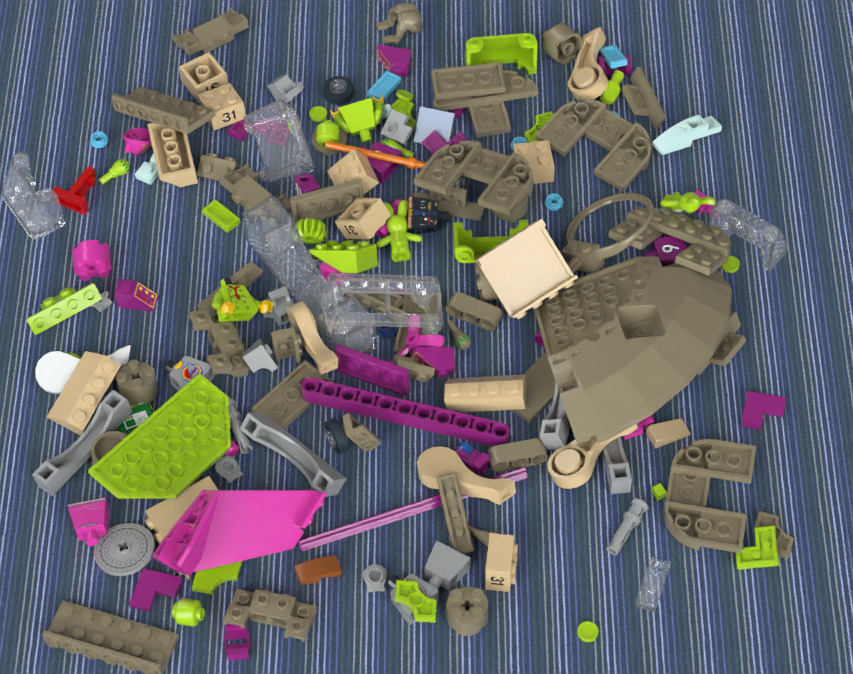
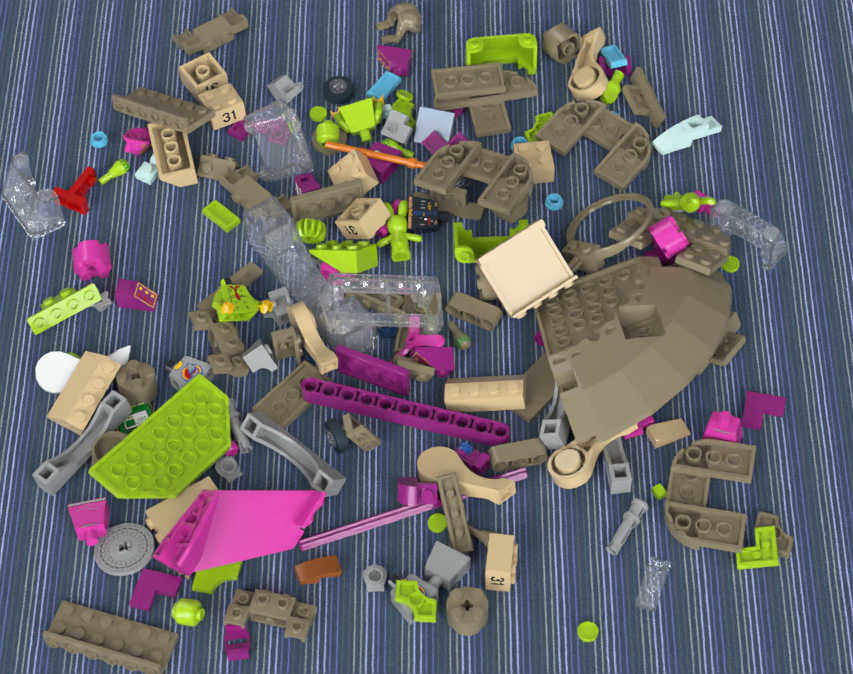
none -> magenta brick [397,477,438,506]
none -> lime piece [428,513,447,533]
none -> dark pink brick [648,215,689,260]
none -> dark pink torso [701,411,742,443]

